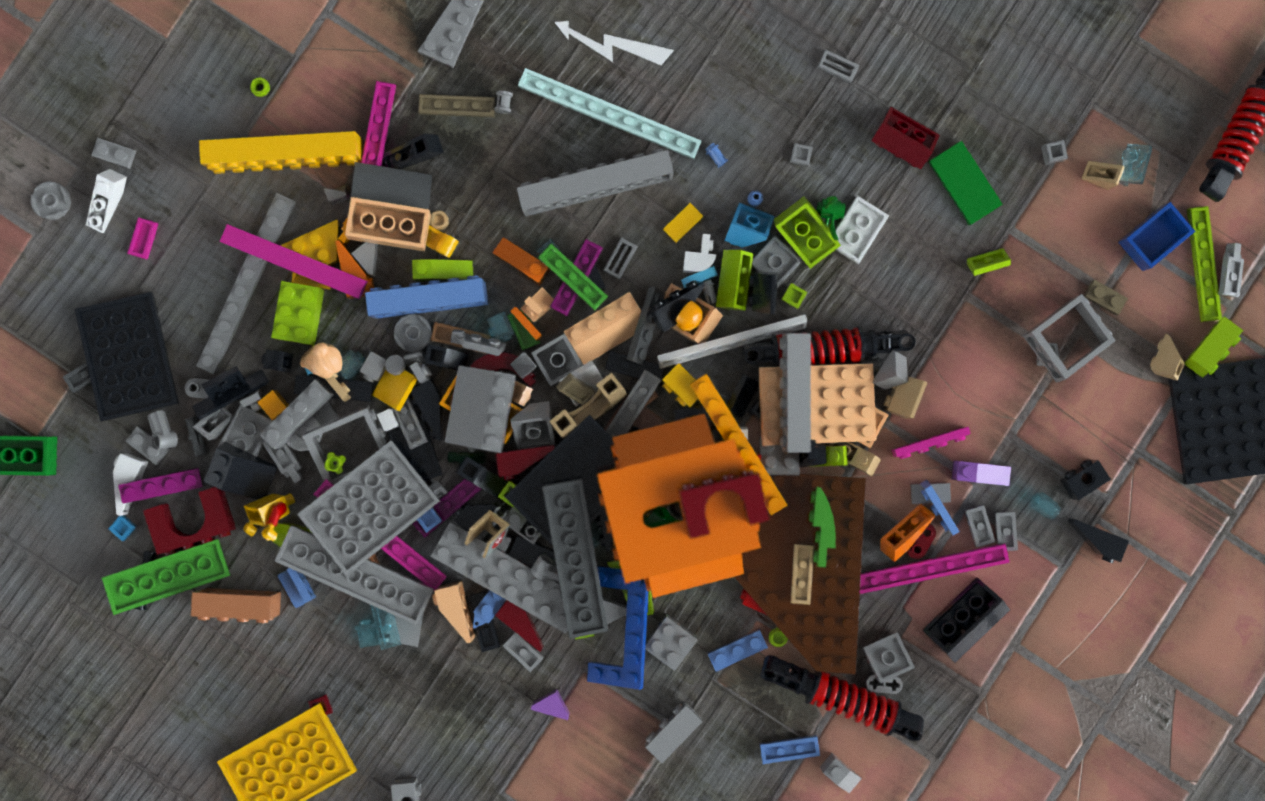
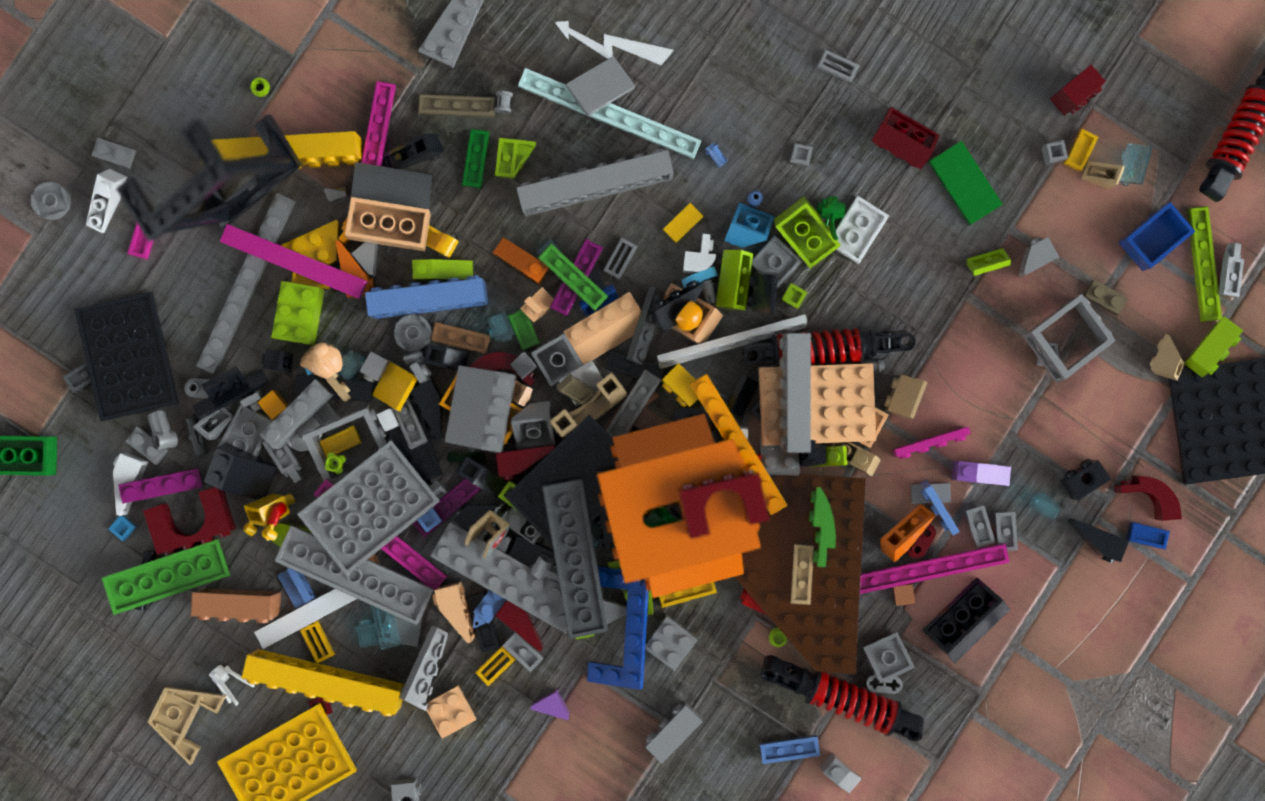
light grey tile [385,355,406,375] -> none
tan tile [430,210,449,230] -> none
light grey hinge [451,329,506,356] -> none
orange tile [510,307,542,341] -> none
medium blue plate [707,629,768,671] -> none
light grey slope [872,350,908,390] -> none
none -> black arch [116,115,302,242]
none -> tan wing [147,686,227,765]
none -> white plant [209,665,255,705]
none -> yellow brick [242,649,405,716]
none -> white tile [254,589,357,649]
none -> yellow tile [300,620,335,664]
none -> yellow tile [319,425,363,459]
none -> light grey wing [399,625,448,711]
none -> light nougat plate [426,685,476,739]
none -> green tile [462,129,490,189]
none -> yellow tile [475,645,516,686]
none -> lime wing [495,138,536,179]
none -> light grey tile [566,56,635,117]
none -> blue tile [579,284,619,317]
none -> yellow tile [659,582,717,608]
none -> nougat tile [893,583,915,606]
none -> light grey slope [1018,237,1059,277]
none -> dark red brick [1050,64,1106,116]
none -> yellow tile [1063,129,1099,172]
none -> dark red arch [1114,476,1182,521]
none -> blue tile [1126,522,1170,550]

